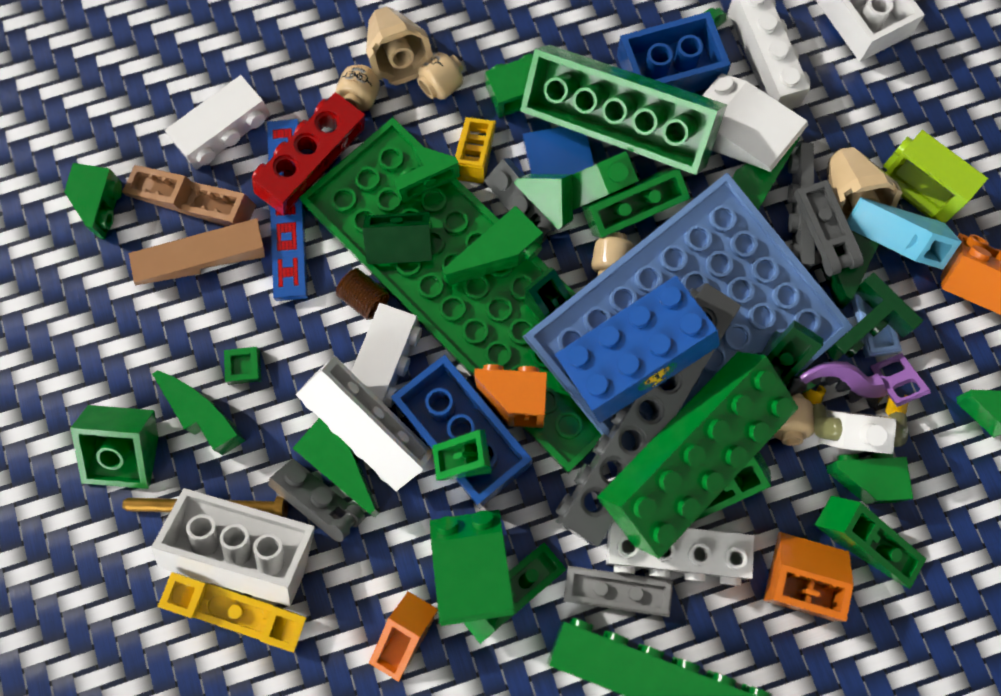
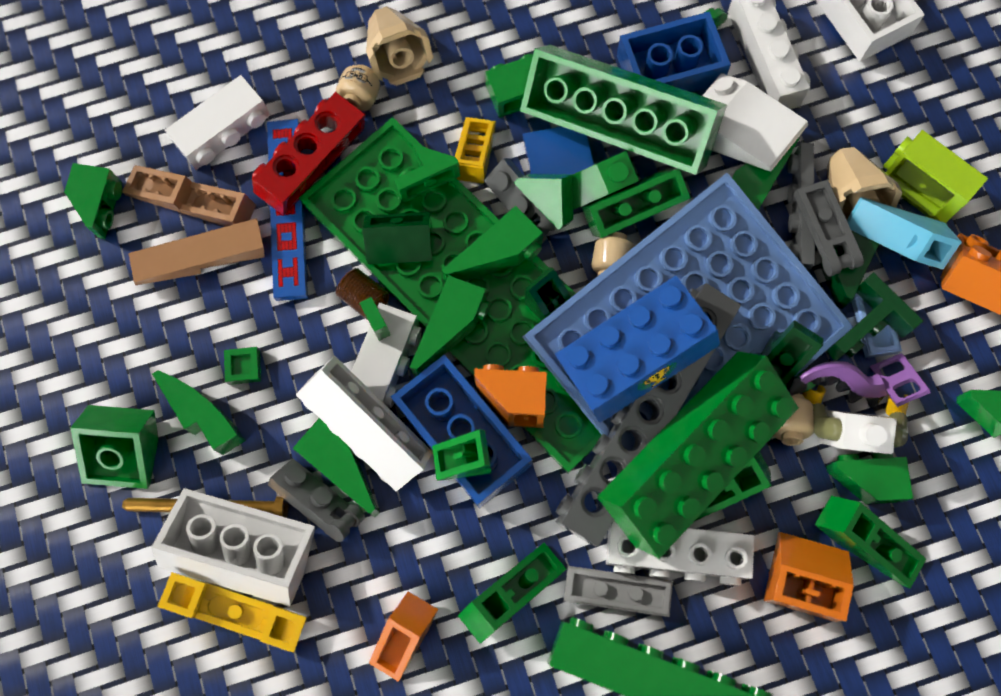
tan head [417,52,464,100] -> none
green slope [430,509,515,626] -> none
none -> green tile [360,297,391,341]
none -> green slope [410,275,490,376]

